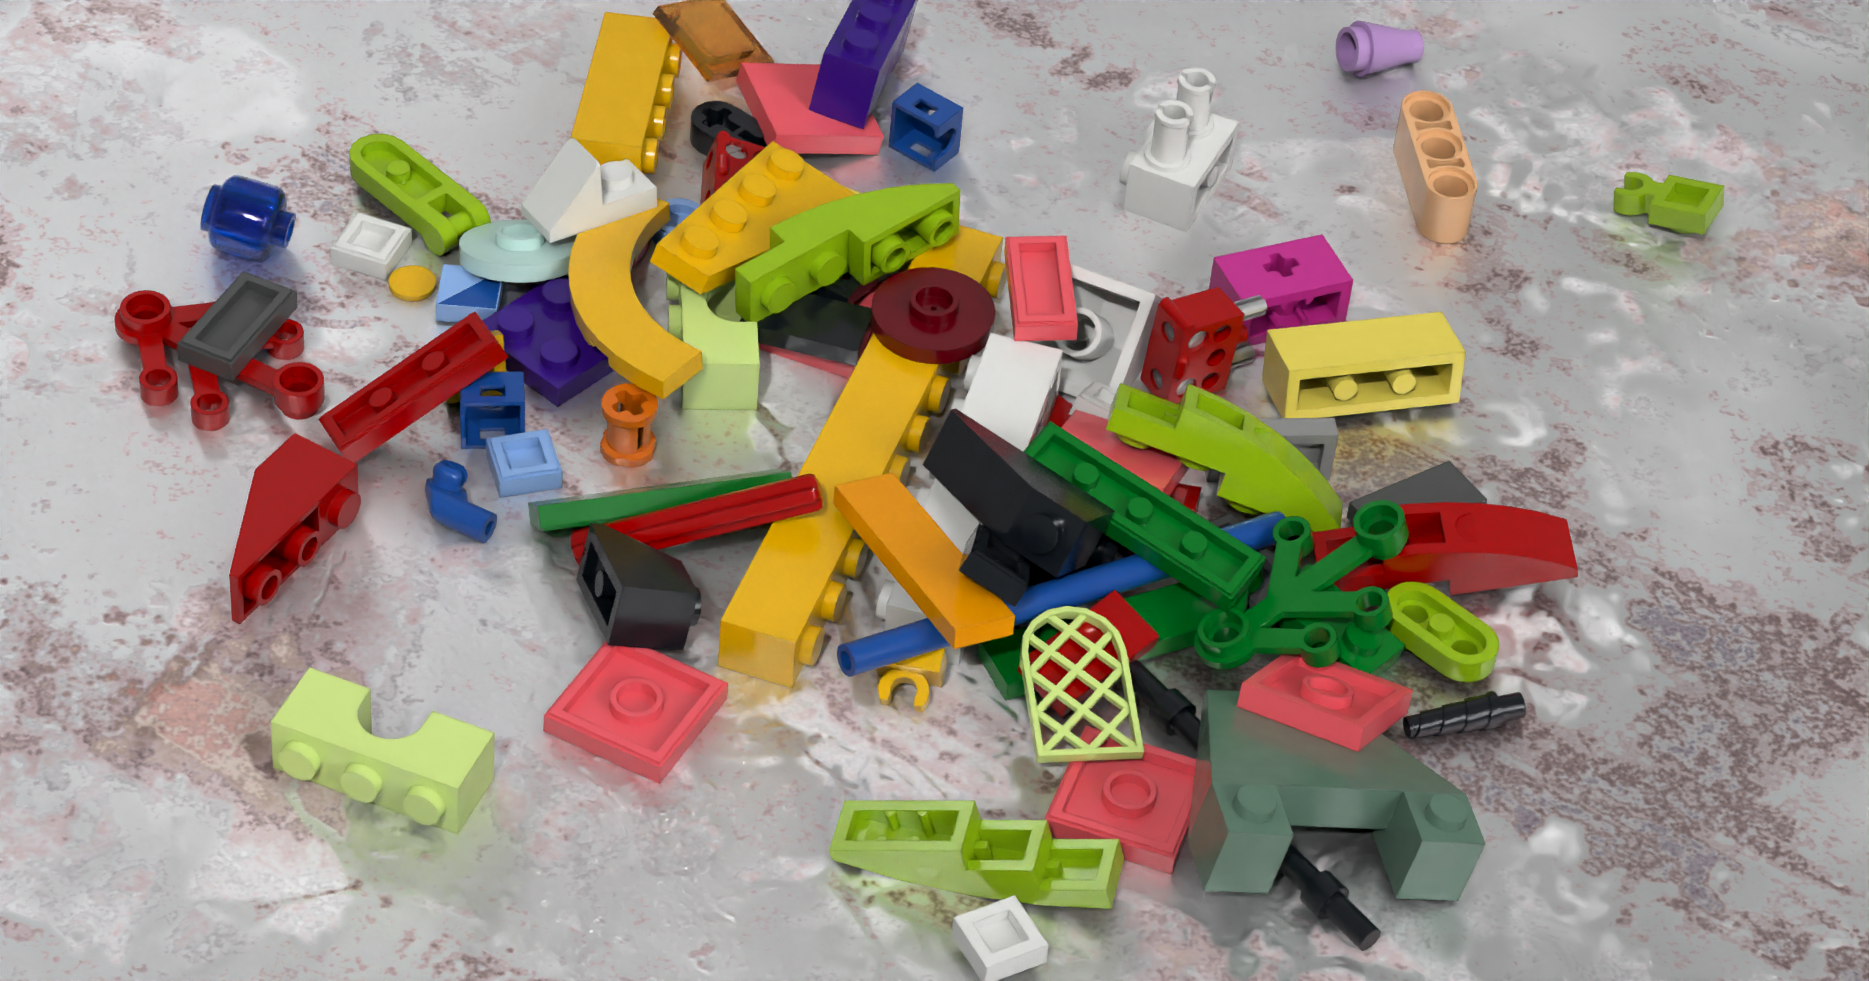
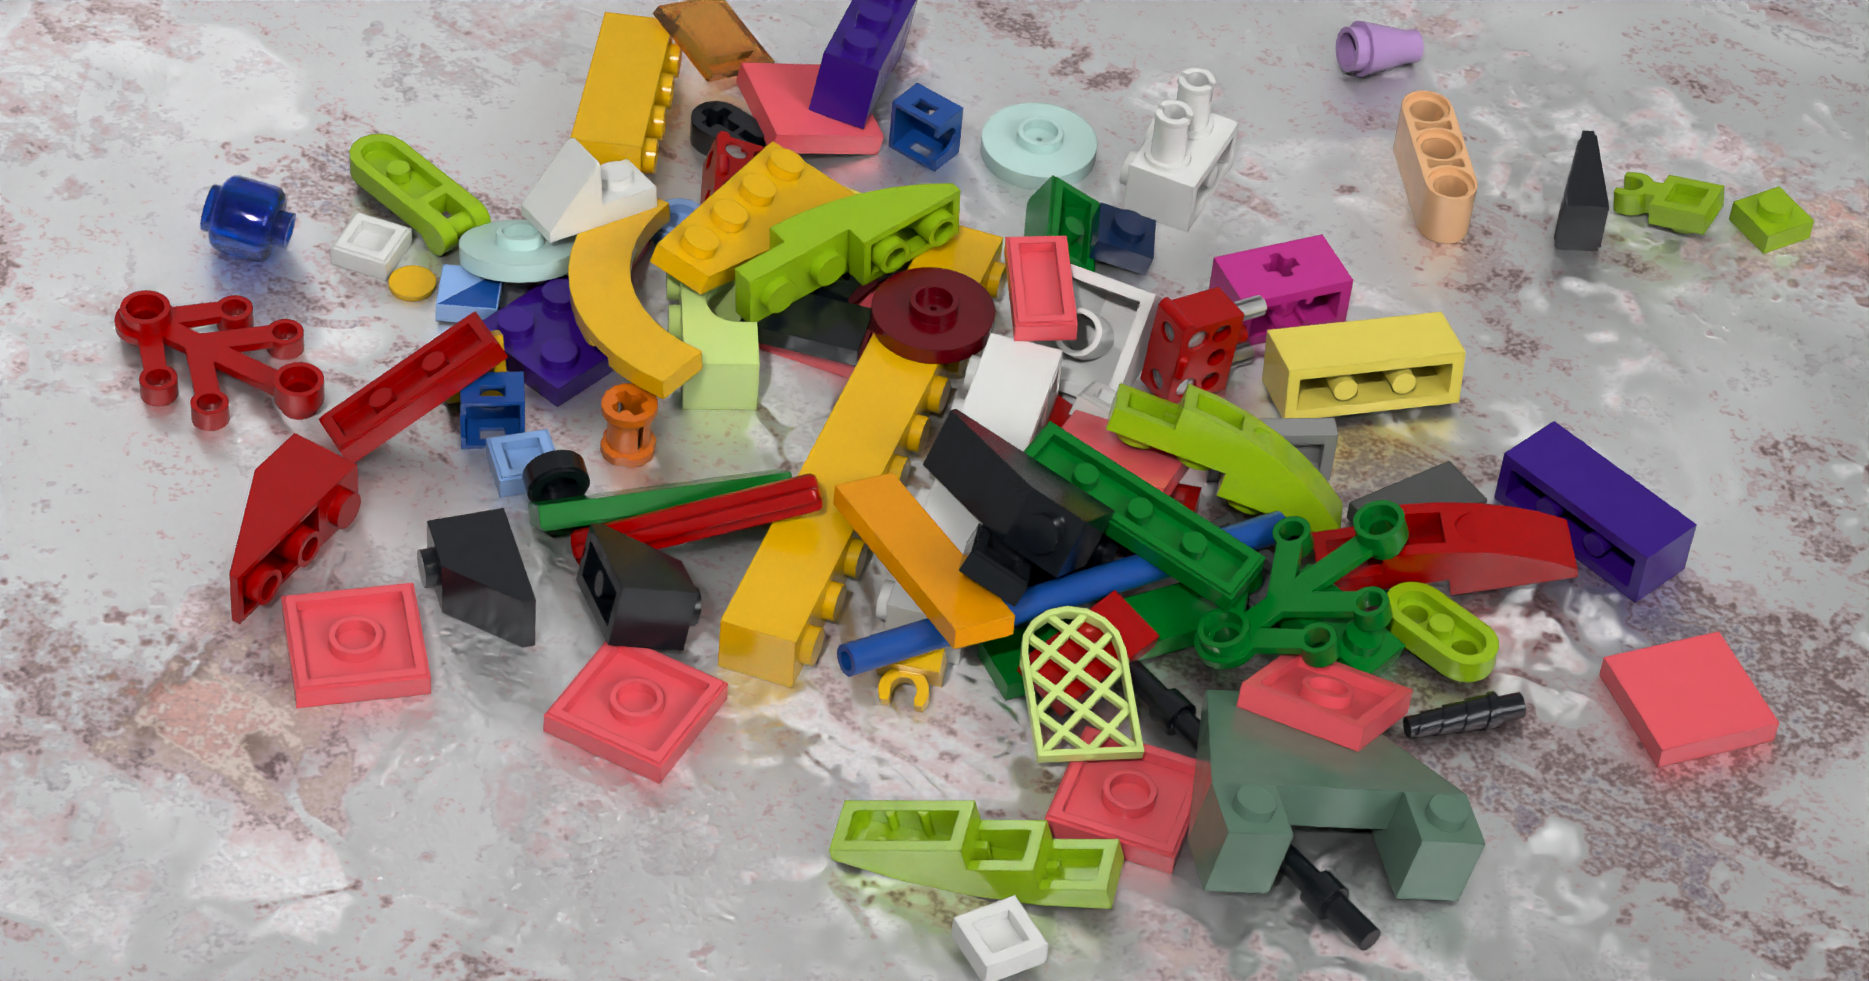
dark grey tile [177,271,297,381] -> none
yellowish green arch [271,667,495,834] -> none
blue arm [424,460,497,543] -> none
none -> coral tile [281,583,431,708]
none -> black slope [417,508,536,648]
none -> black tile [522,450,590,502]
none -> light aqua piece [980,102,1097,190]
none -> green slope [1024,175,1100,272]
none -> dark blue plate [1089,202,1156,276]
none -> dark purple brick [1494,421,1697,603]
none -> black slope [1554,130,1609,251]
none -> coral tile [1599,631,1779,768]
none -> lime plate [1729,186,1814,254]

